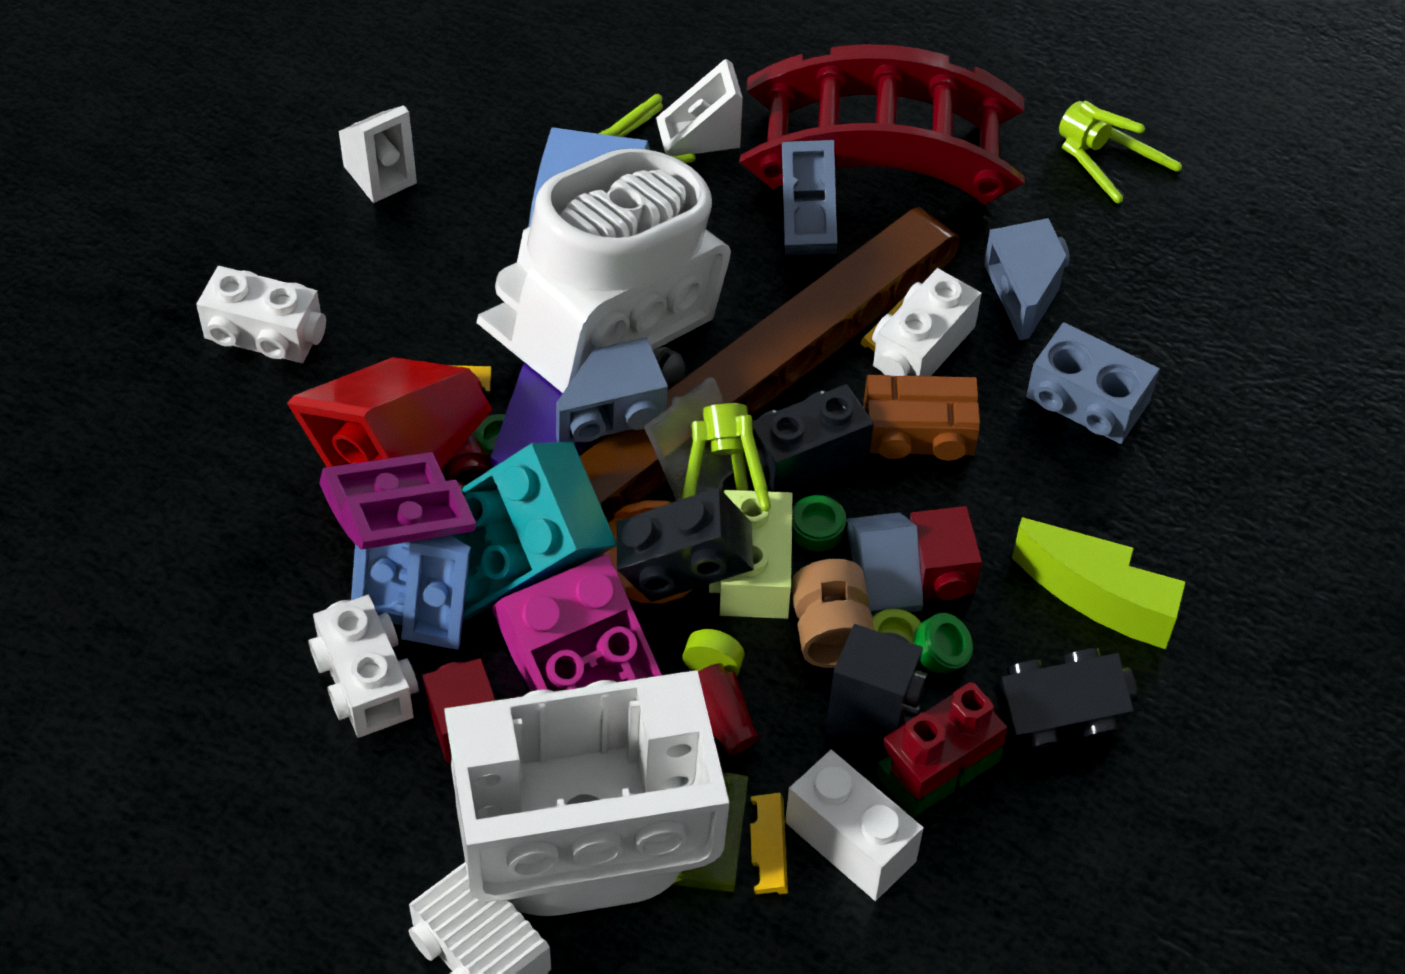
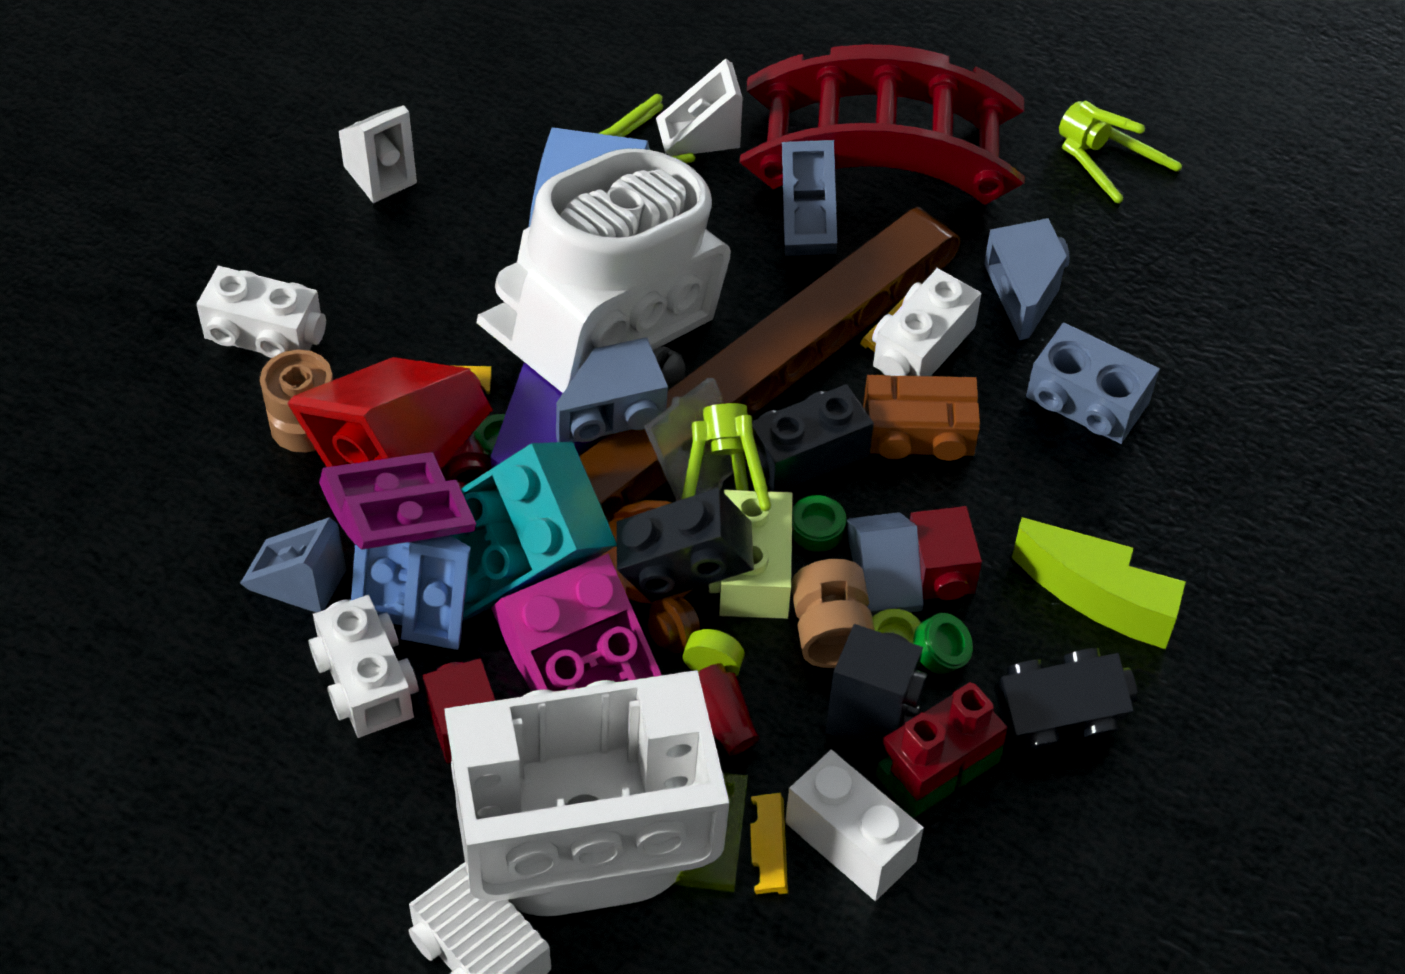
none -> sand blue slope [241,517,346,613]
none -> medium nougat wheel [260,349,333,453]
none -> reddish brown plate [647,597,700,654]

